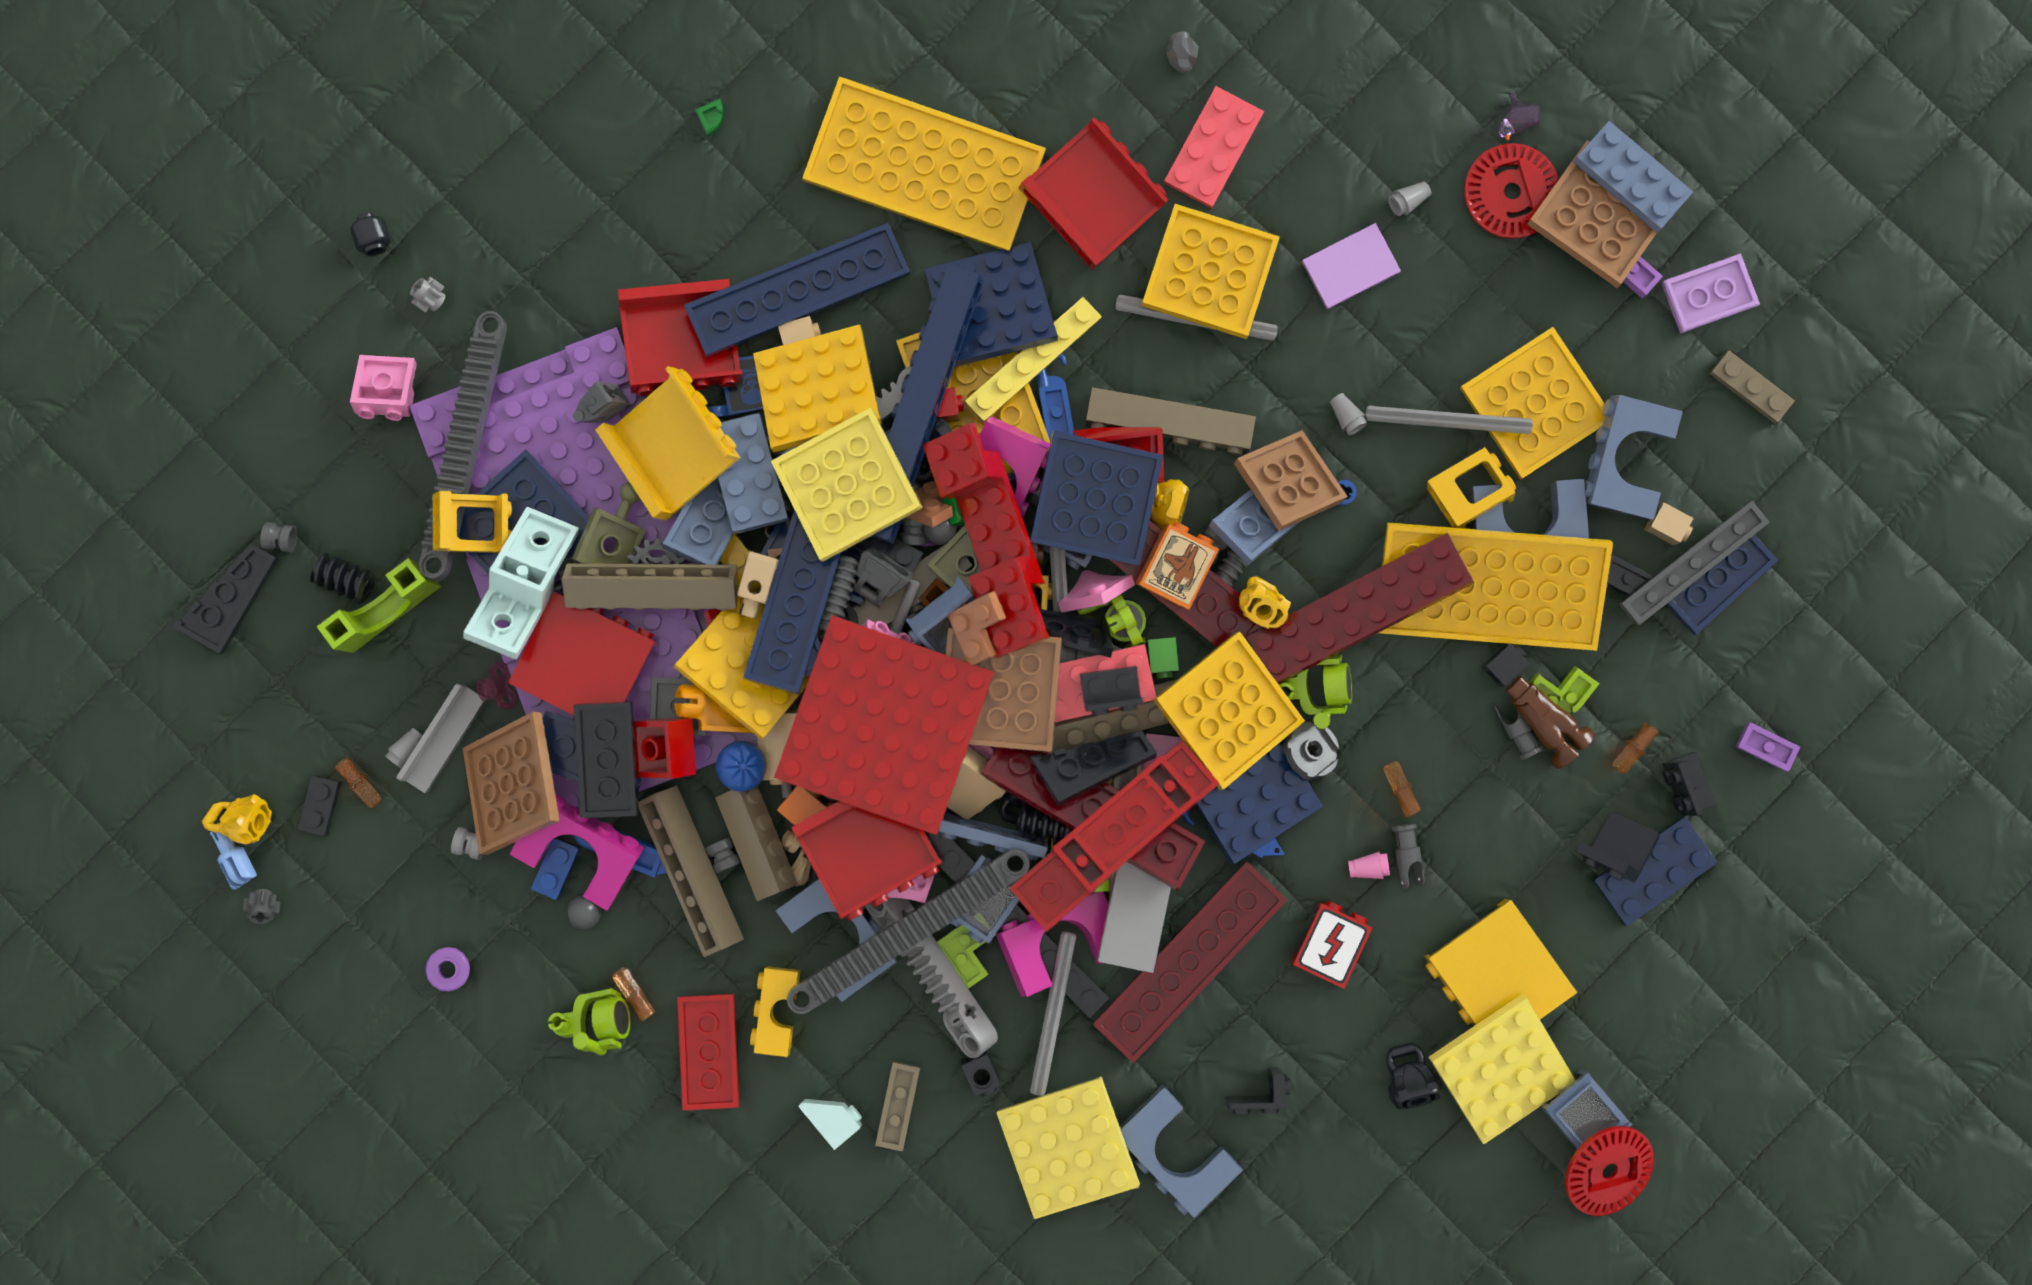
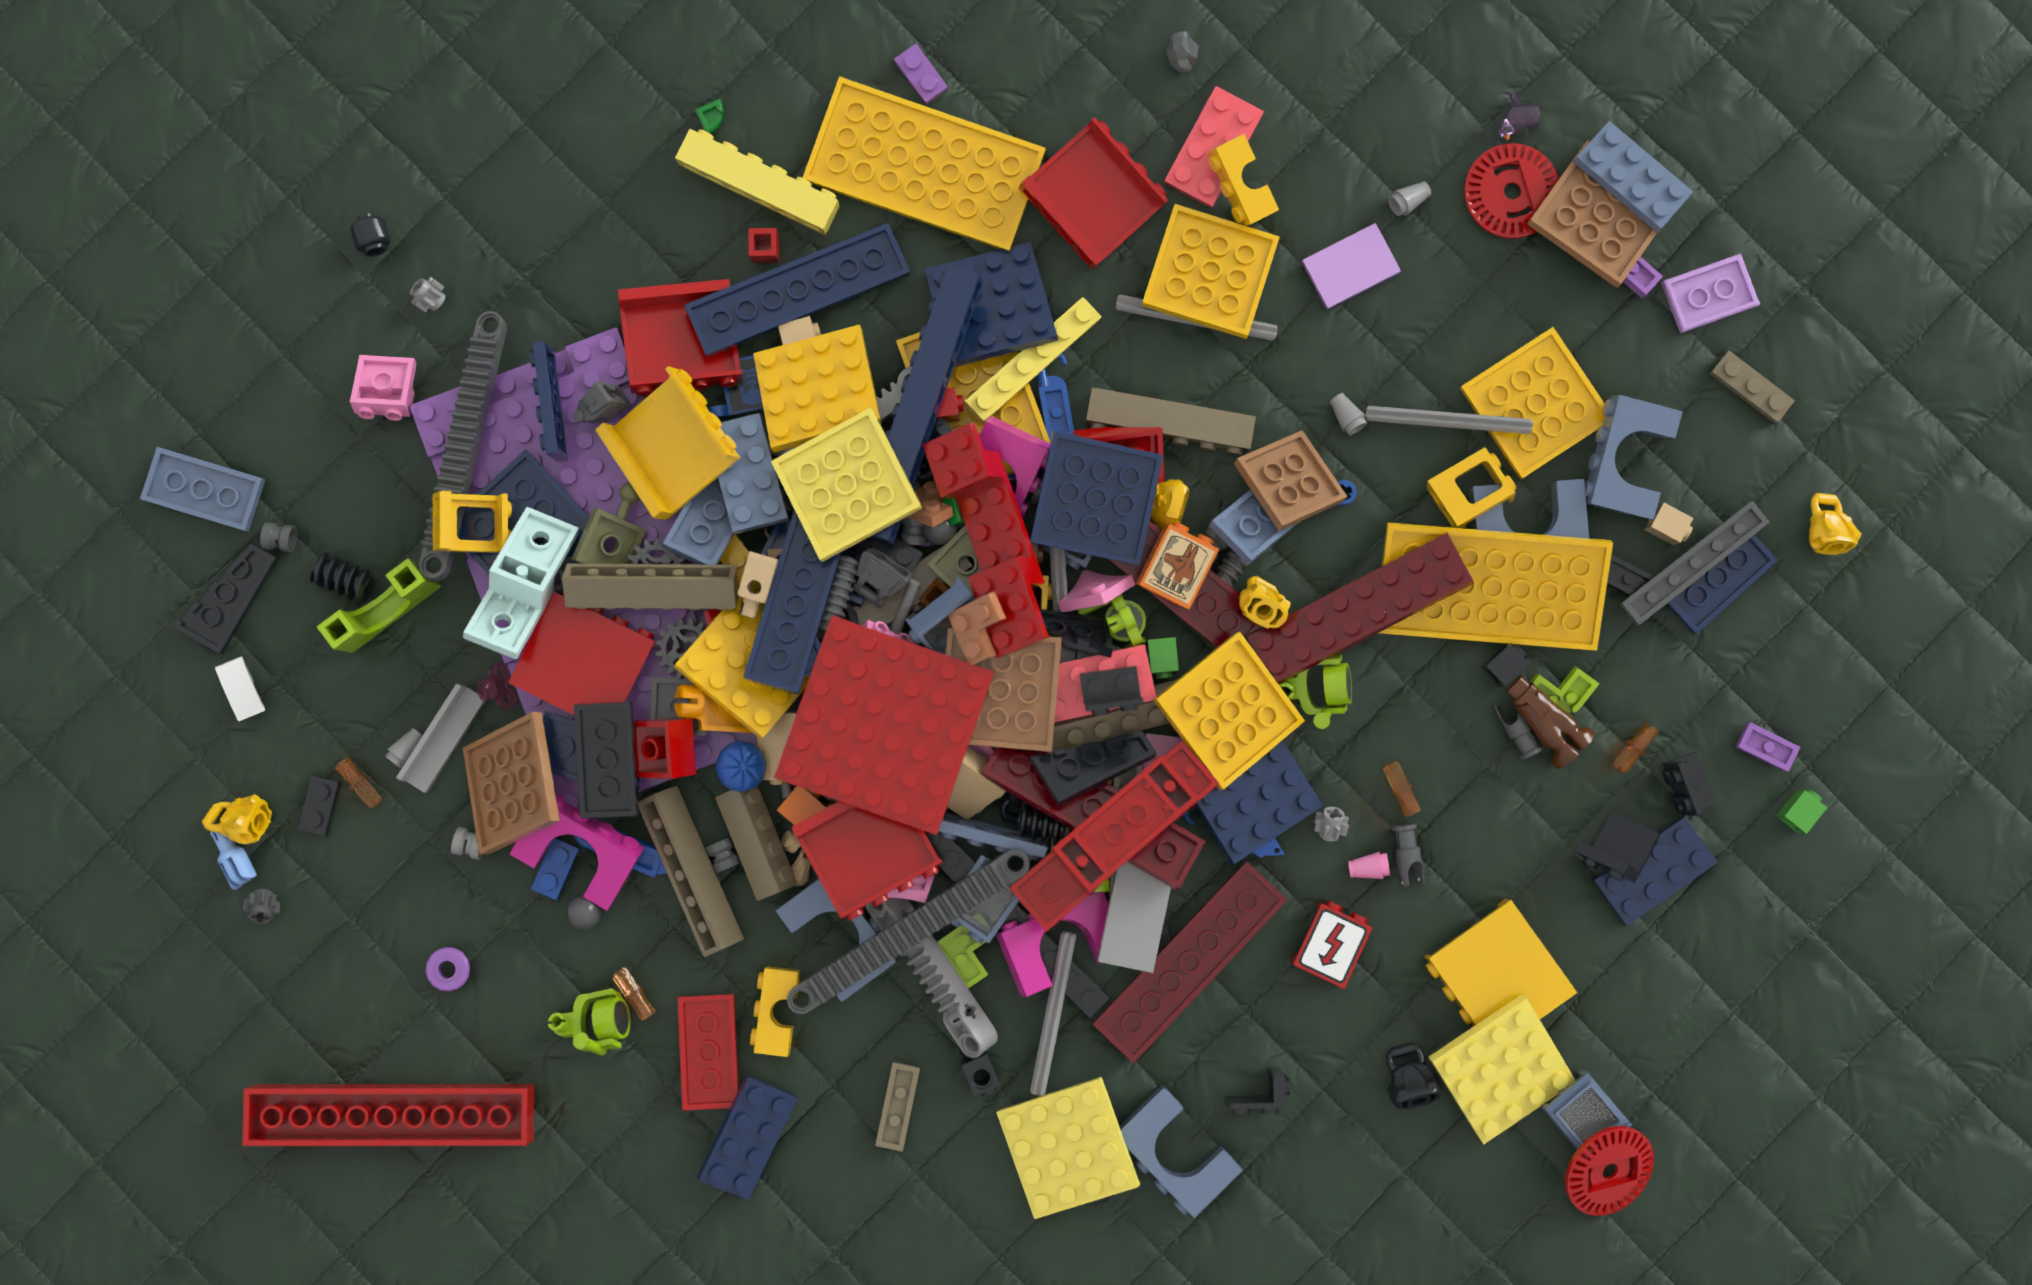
light aqua slope [798,1099,862,1150] -> none
plate [1282,722,1339,779] -> none
none -> sand blue plate [140,447,265,532]
none -> white slope [215,656,265,722]
none -> red brick [243,1084,535,1146]
none -> dark blue plate [529,340,568,462]
none -> dark grey gear [655,618,705,679]
none -> light yellow brick [675,129,840,236]
none -> dark blue plate [697,1074,798,1200]
none -> red brick [749,228,780,263]
none -> medium lavender plate [894,44,948,105]
none -> yellow arch [1207,134,1279,226]
none -> light grey gear [1314,807,1349,842]
none -> bright green brick [1776,789,1827,834]
none -> yellow piece [1809,493,1861,555]

